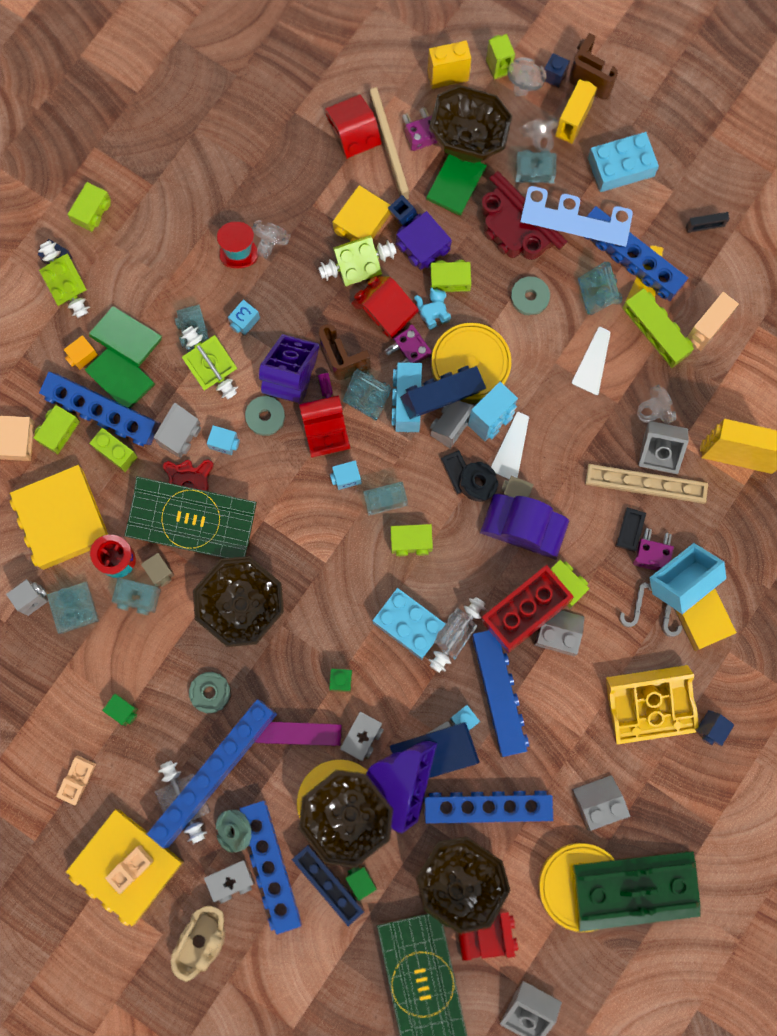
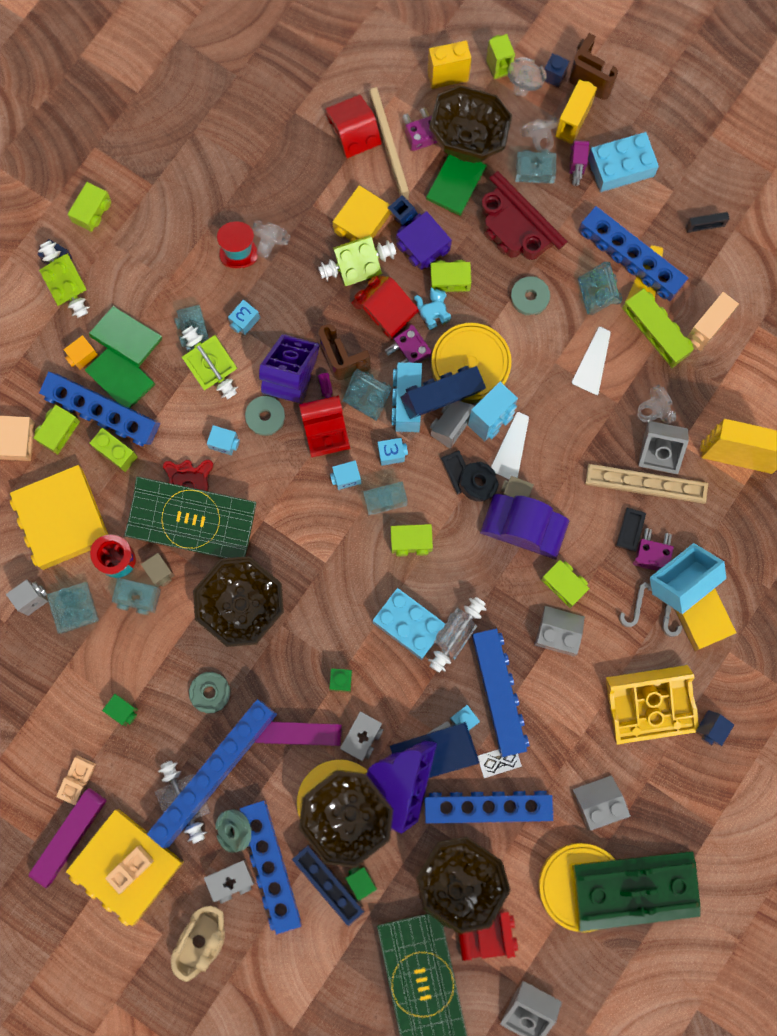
light grey slope [154,403,201,458] -> none
red brick [481,565,574,653] -> none
light blue piece [521,186,633,247] -> none
none -> magenta beam [28,788,107,889]
none -> medium azure brick [378,438,408,466]
none -> white sticker [478,749,522,778]
none -> magenta piece [569,140,589,186]

